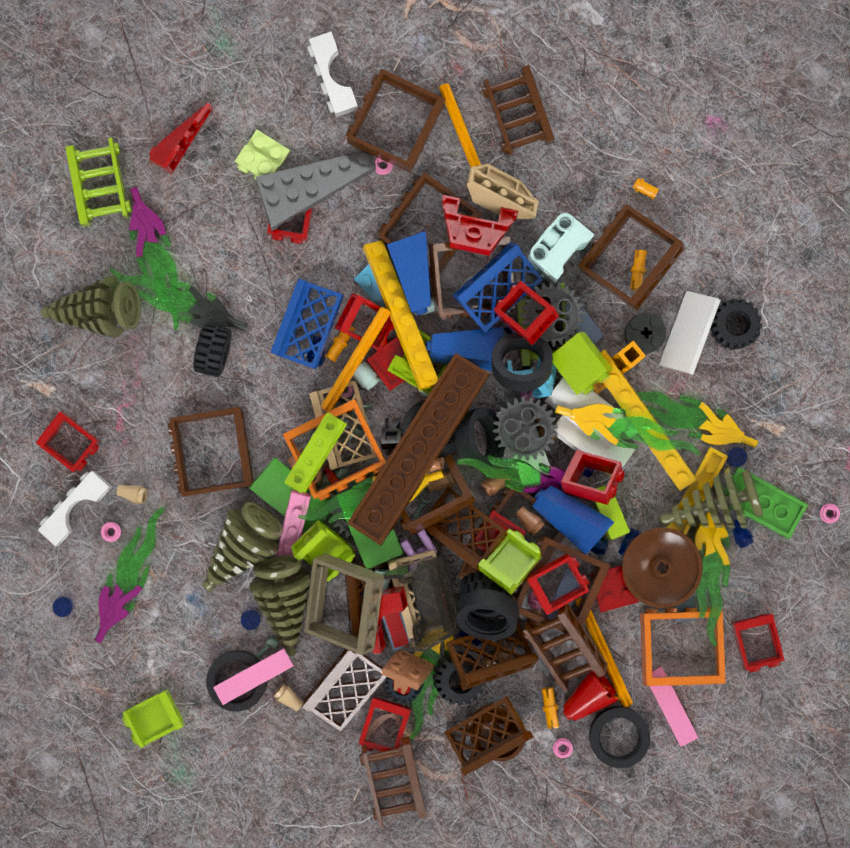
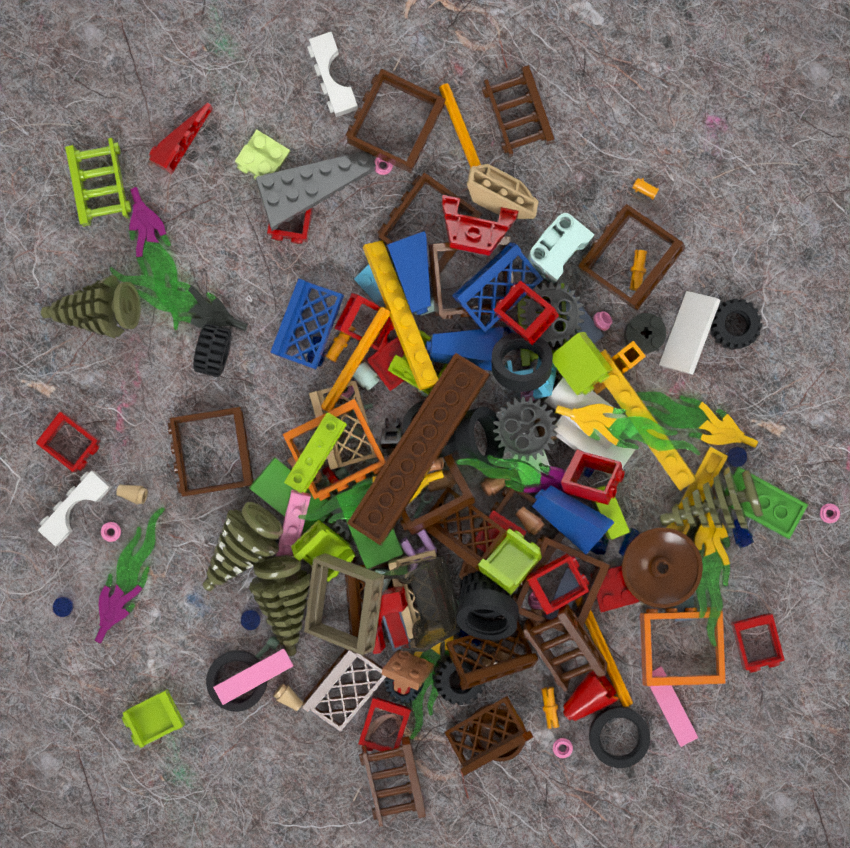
none -> bright pink plate [593,311,612,331]

